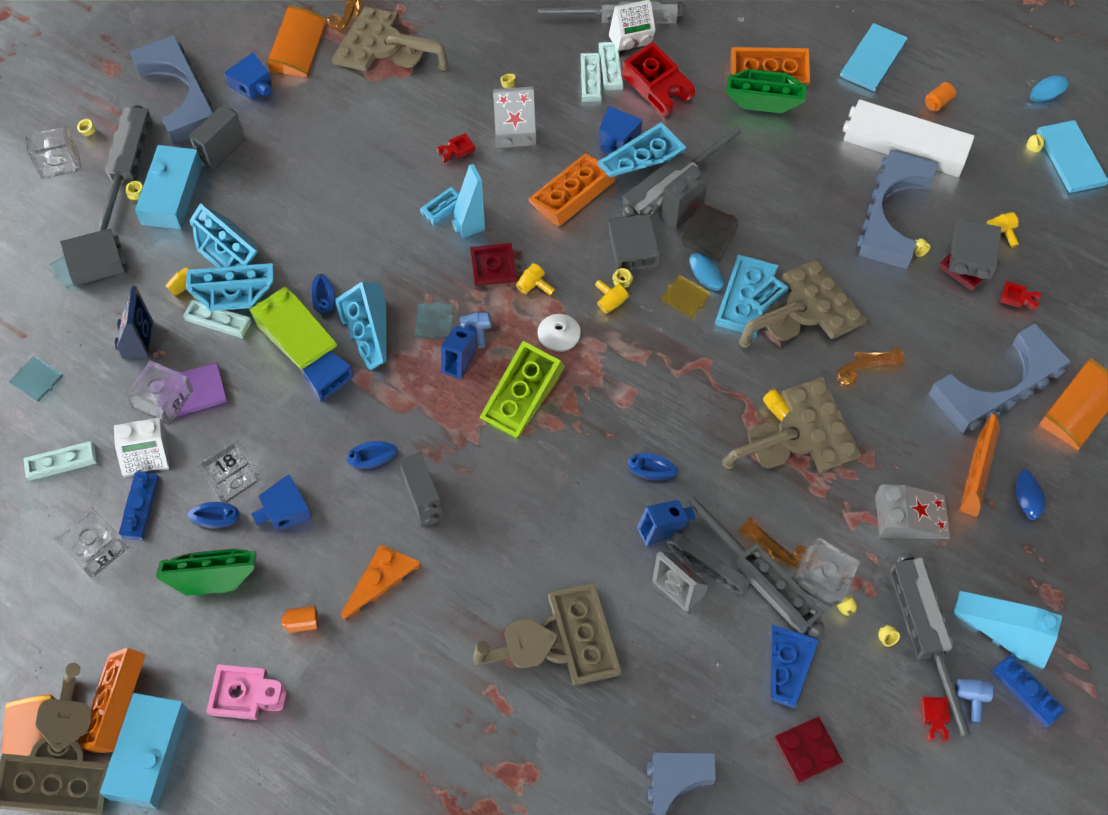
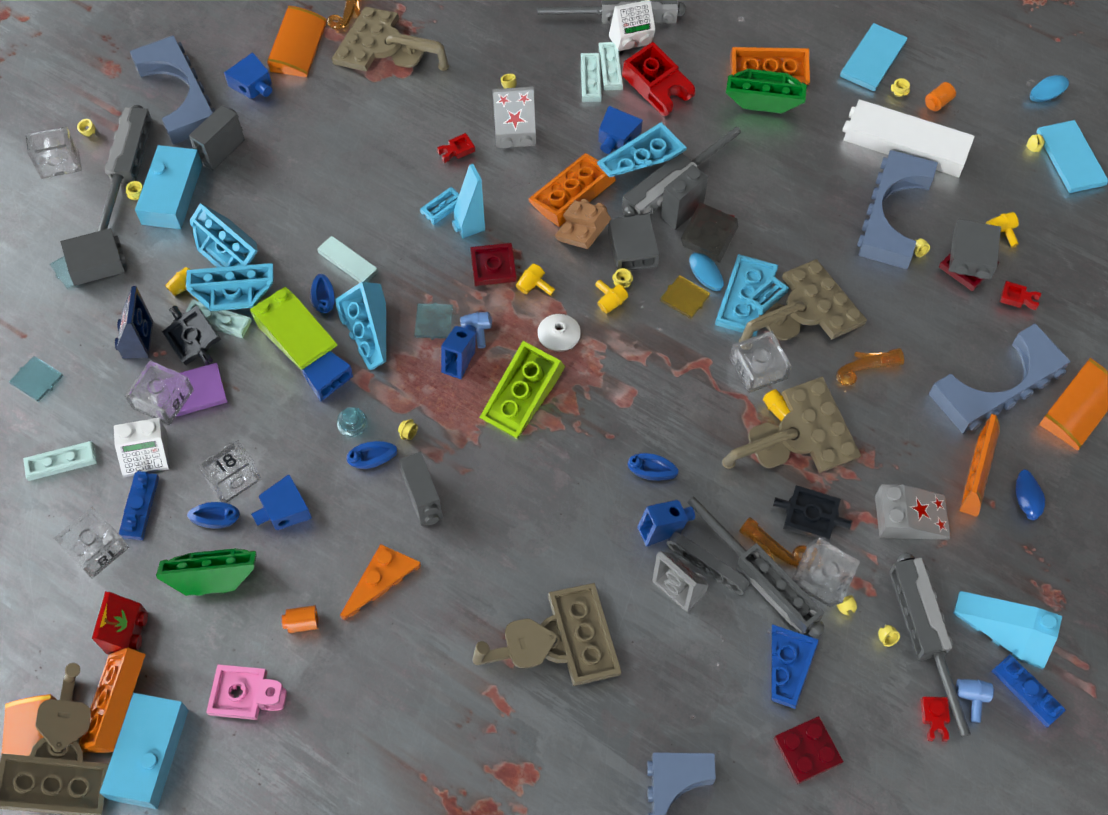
none -> red slope [92,591,148,654]
none -> black plate [162,305,221,366]
none -> light aqua tile [317,236,378,283]
none -> clear light blue brick [337,407,368,437]
none -> light yellow plate [398,419,418,440]
none -> medium nougat plate [555,199,611,249]
none -> clear brick [730,331,792,393]
none -> black plate [773,485,852,543]
none -> light yellow plate [891,78,910,96]

